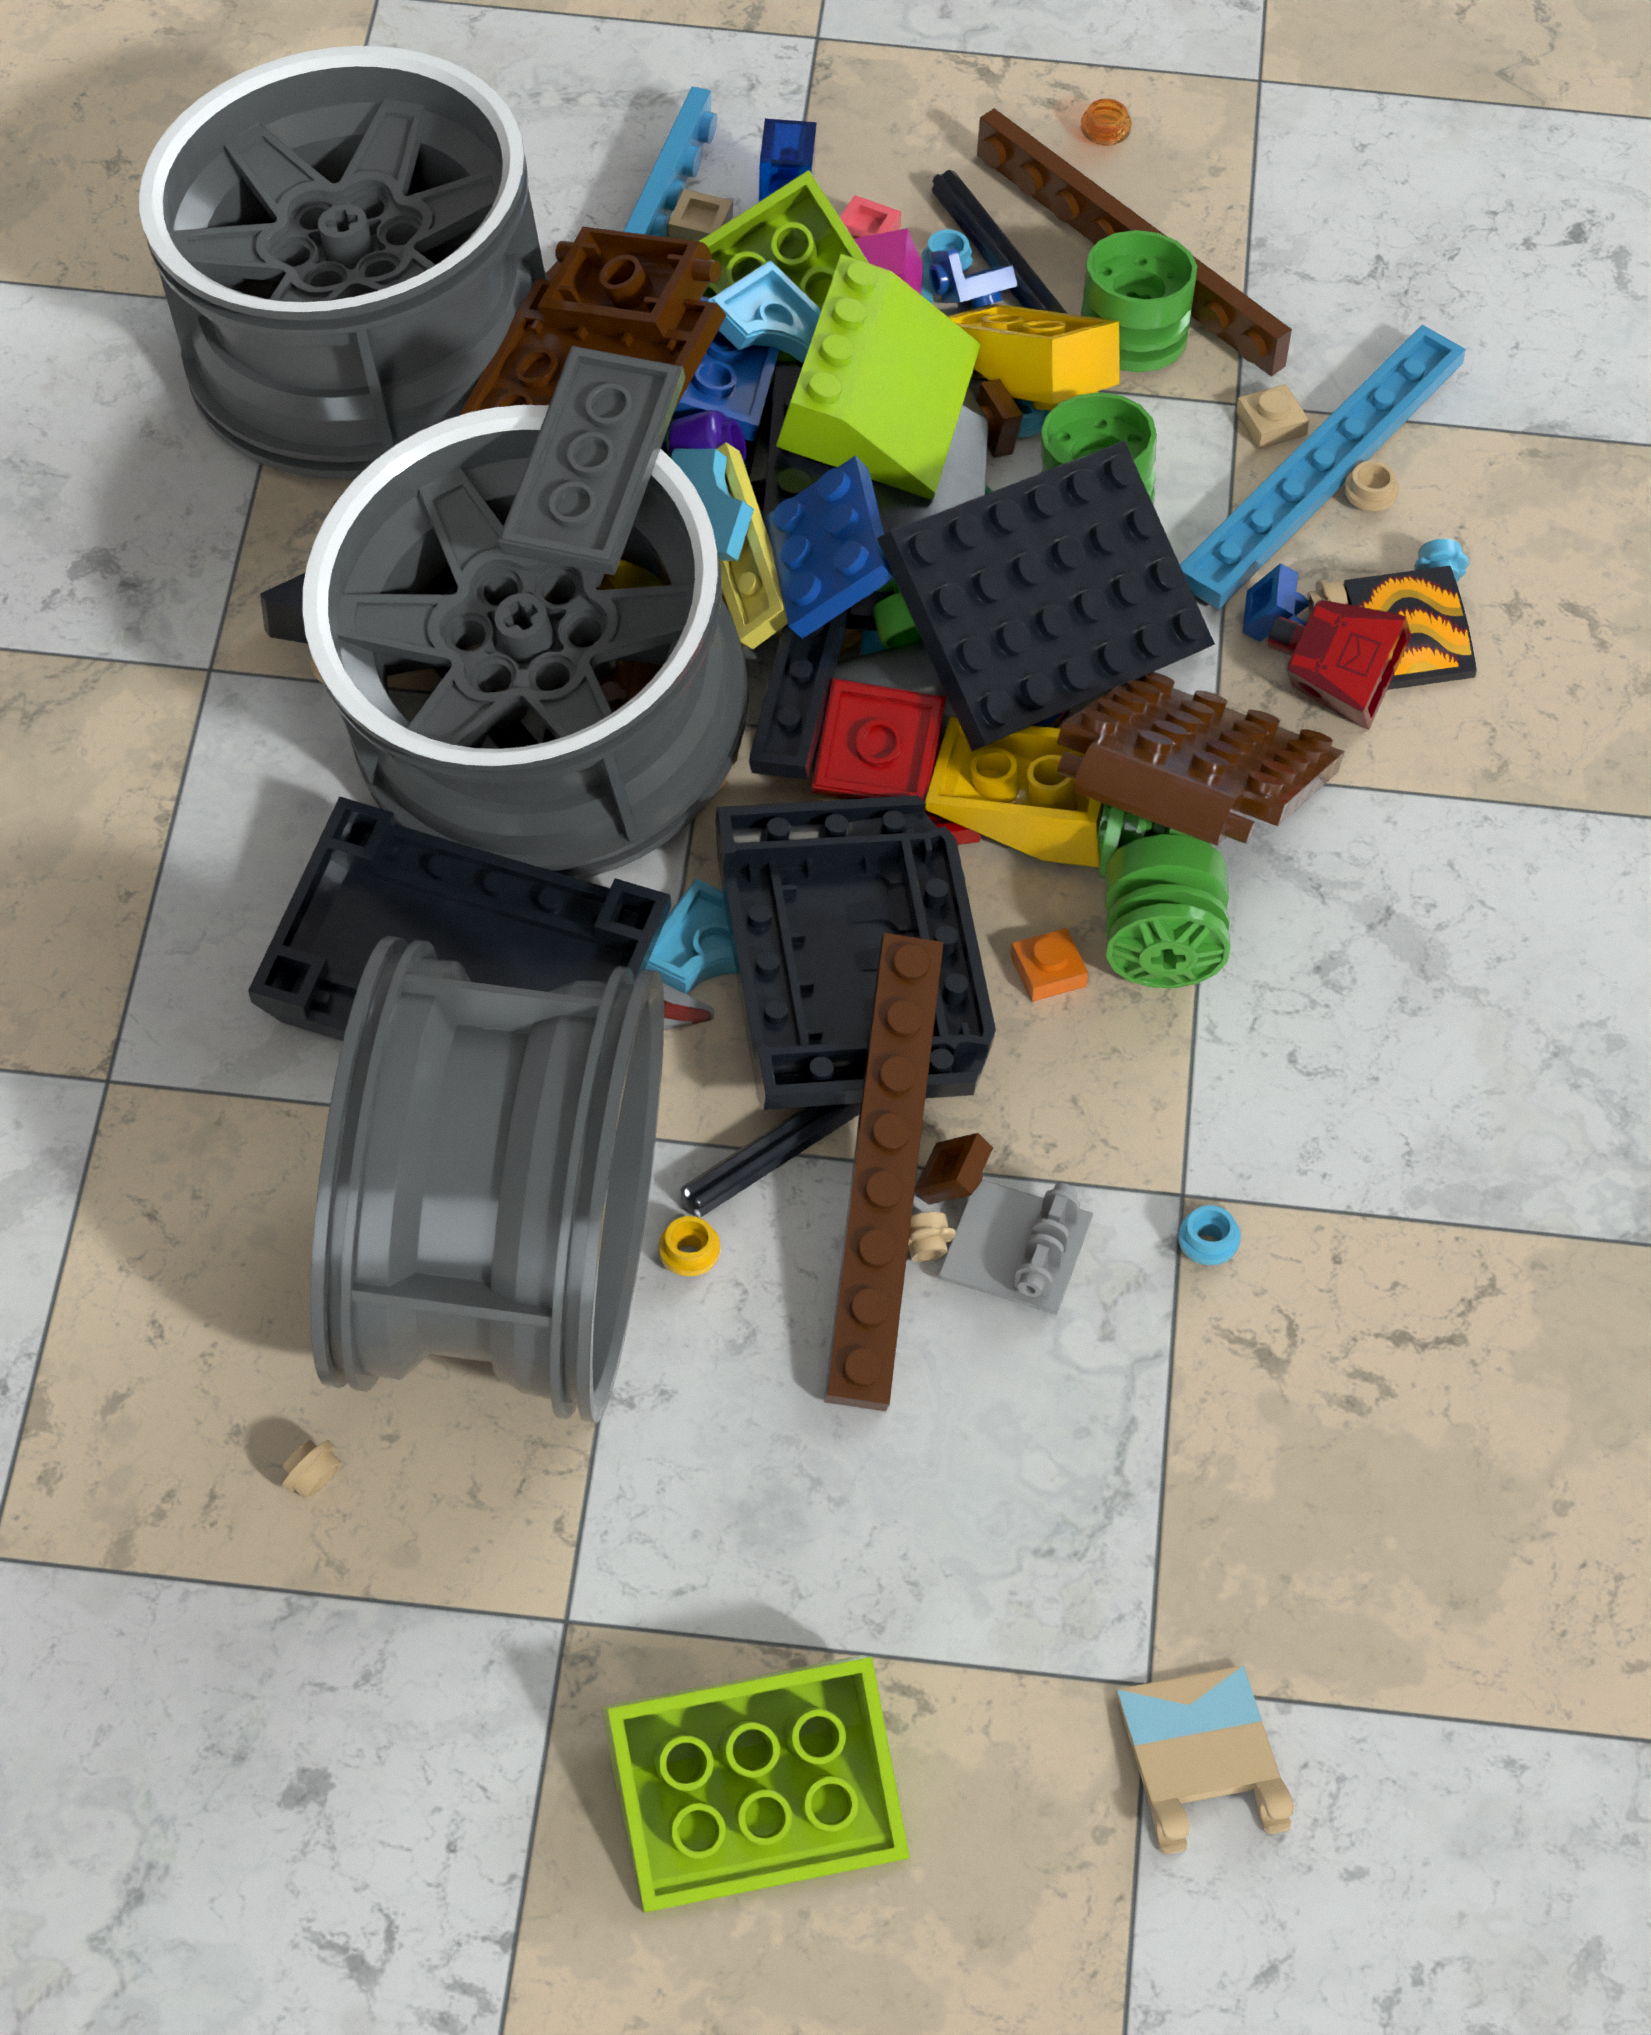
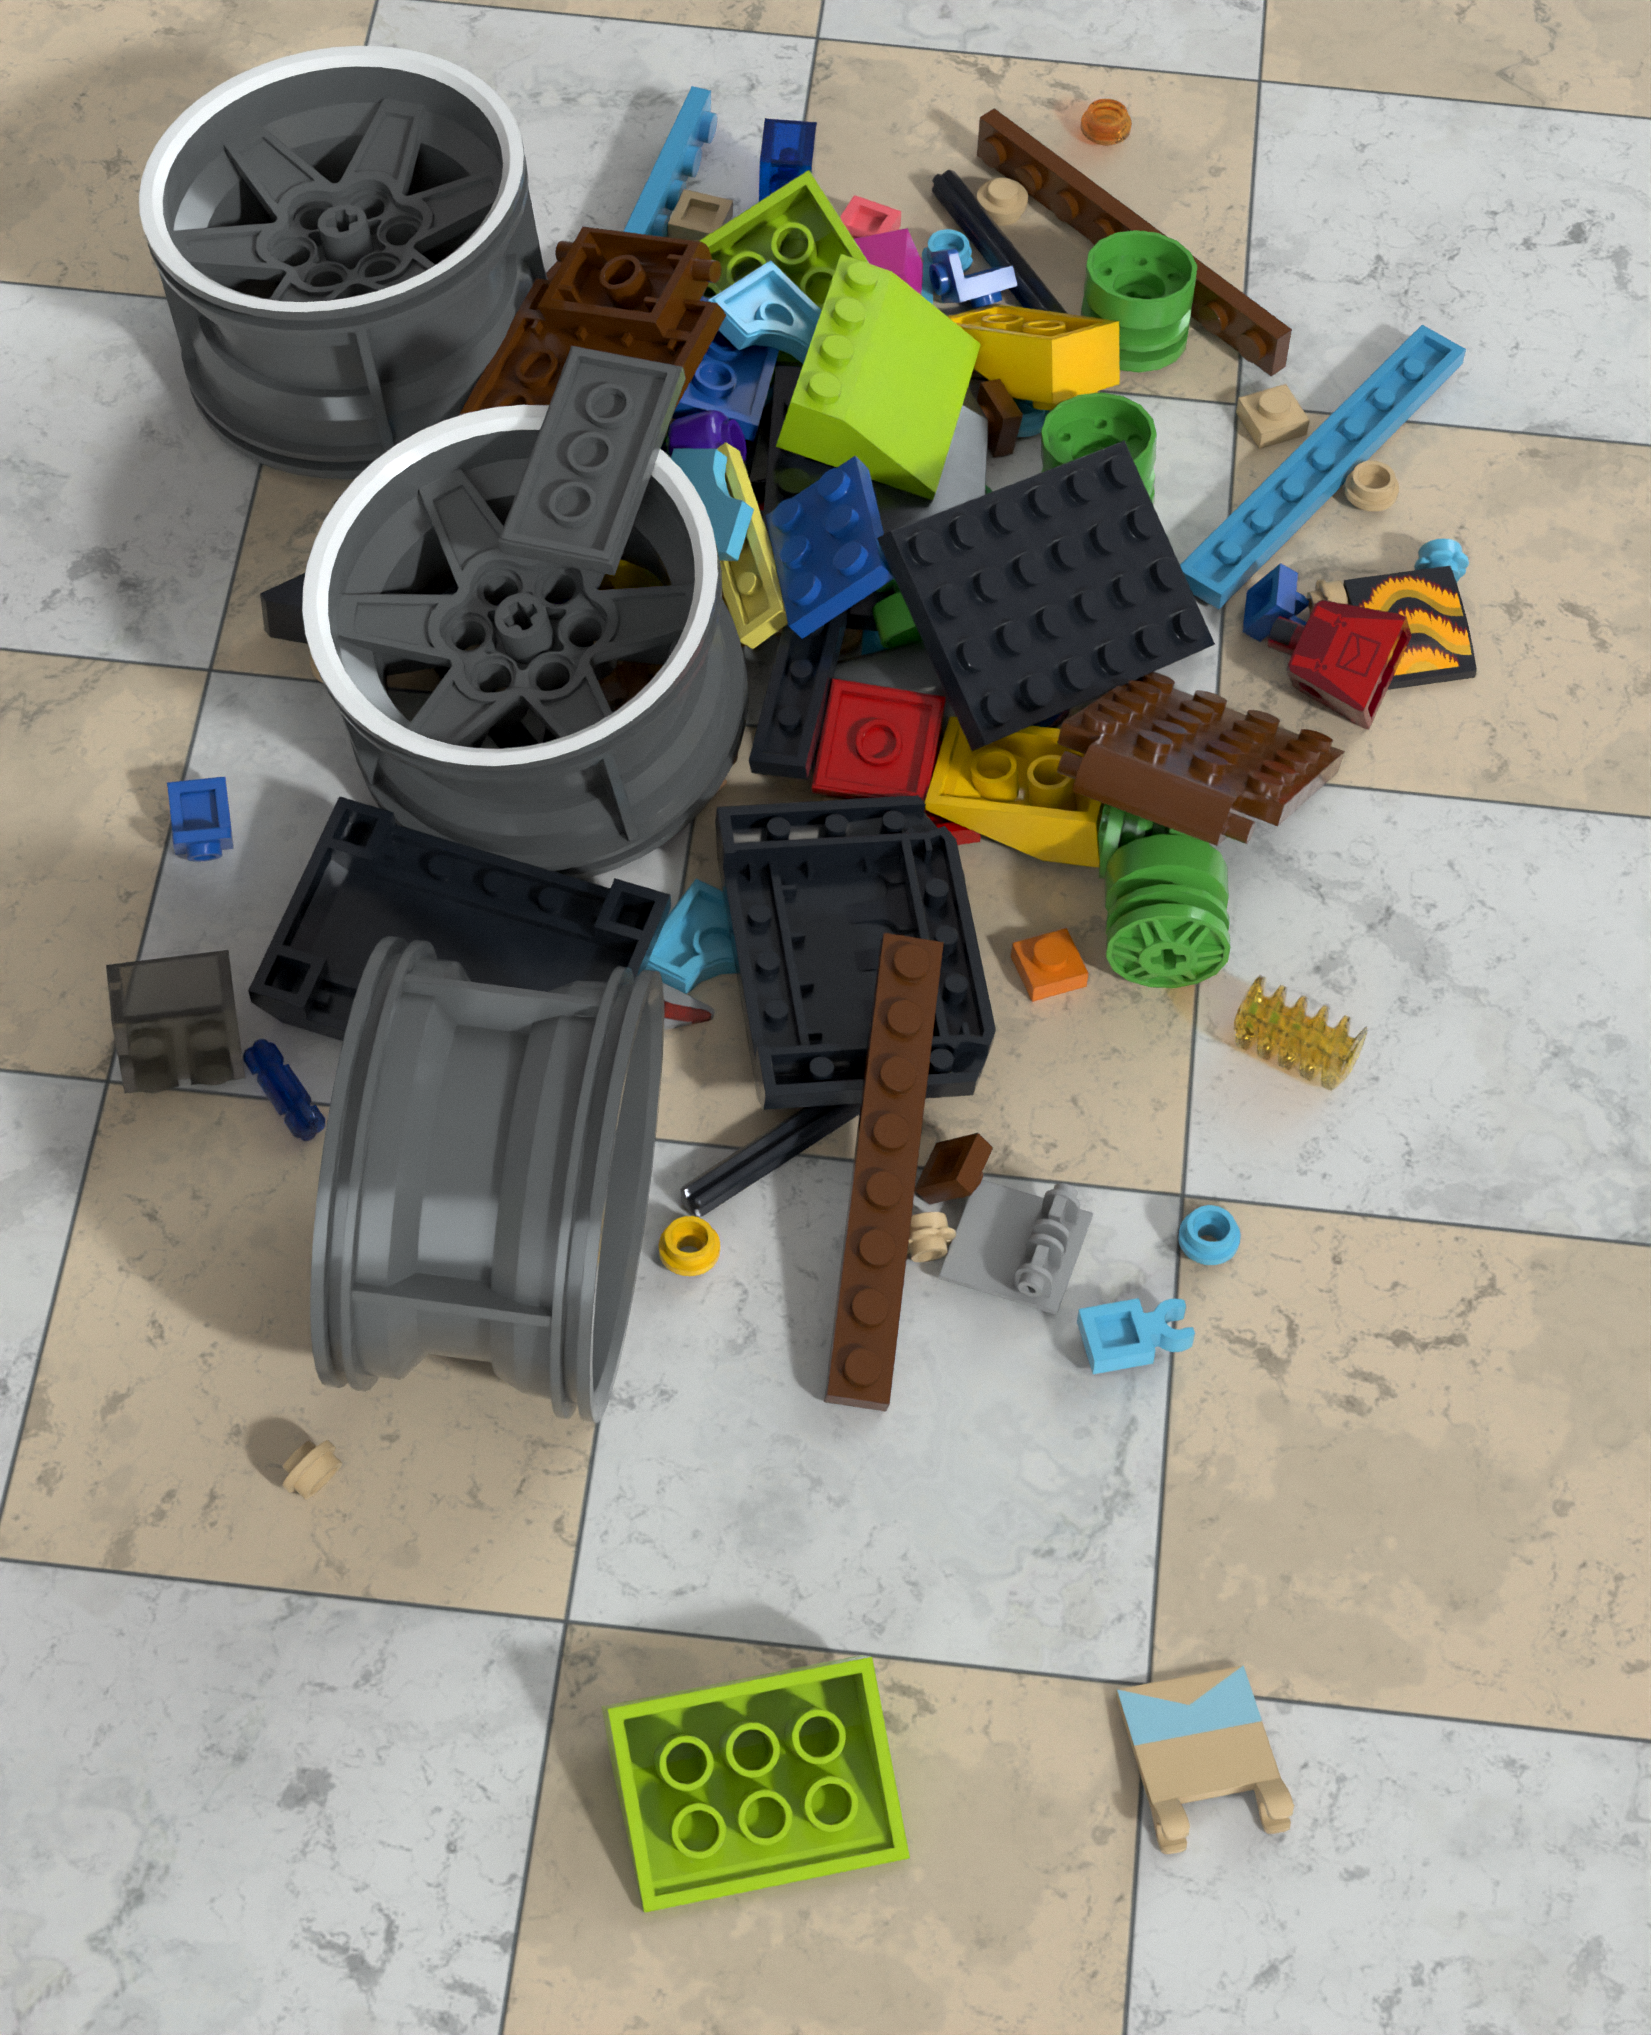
none -> clear smoke piece [106,950,246,1094]
none -> blue bracket [167,776,234,862]
none -> clear blue axle [243,1038,326,1141]
none -> tan plate [977,178,1028,226]
none -> medium azure plate [1077,1298,1195,1375]
none -> clear yellow piece [1234,975,1367,1091]

